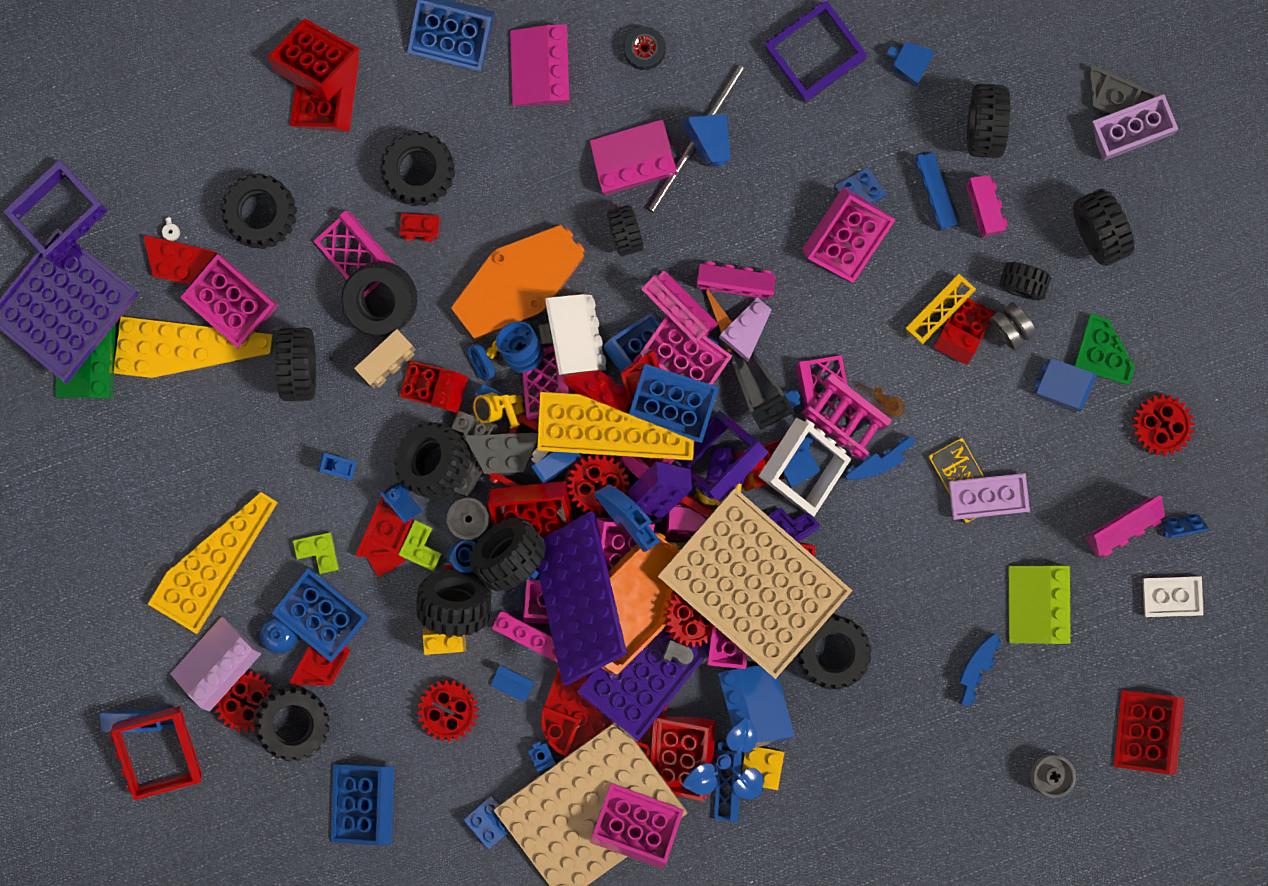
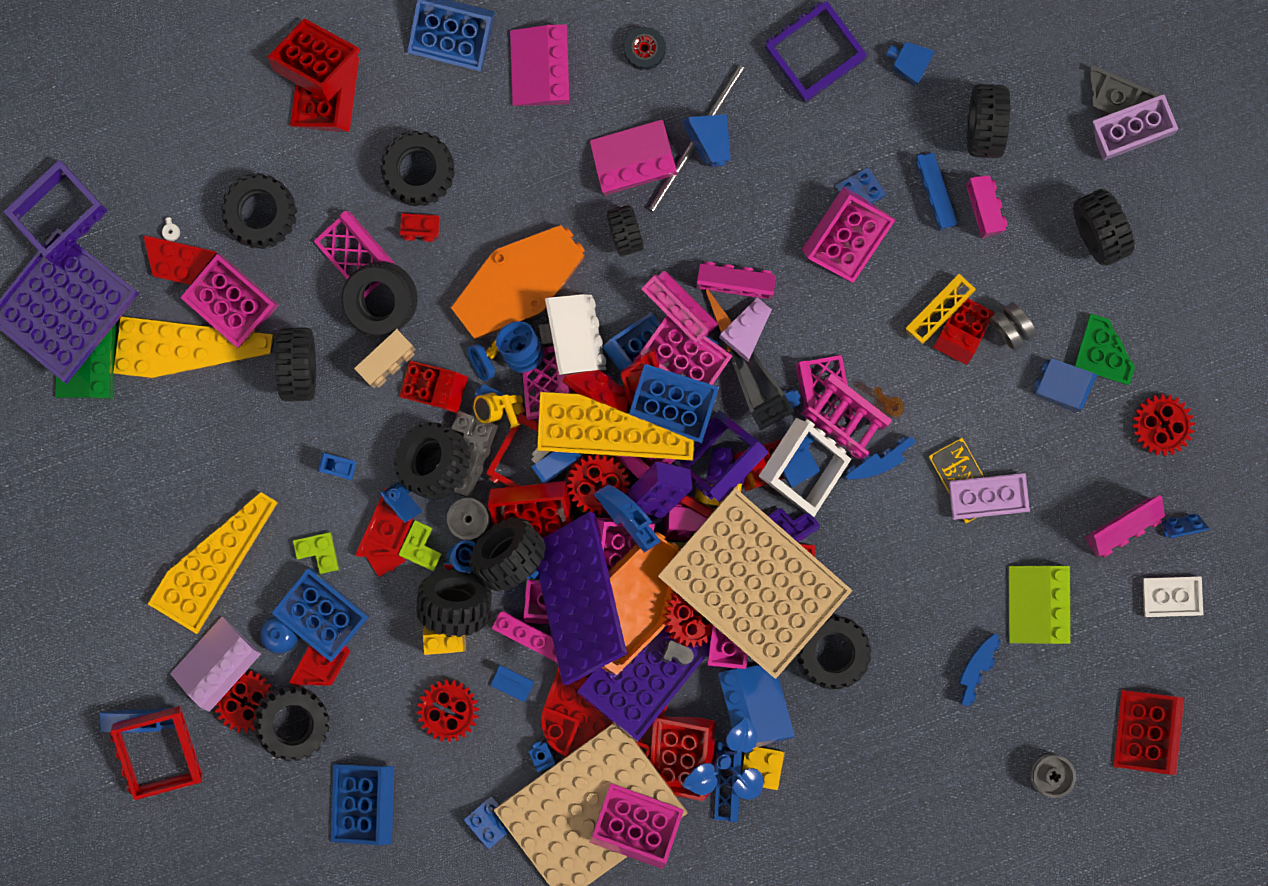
dark grey wing [465,433,538,474] -> none
black tyre [999,262,1052,301] -> none

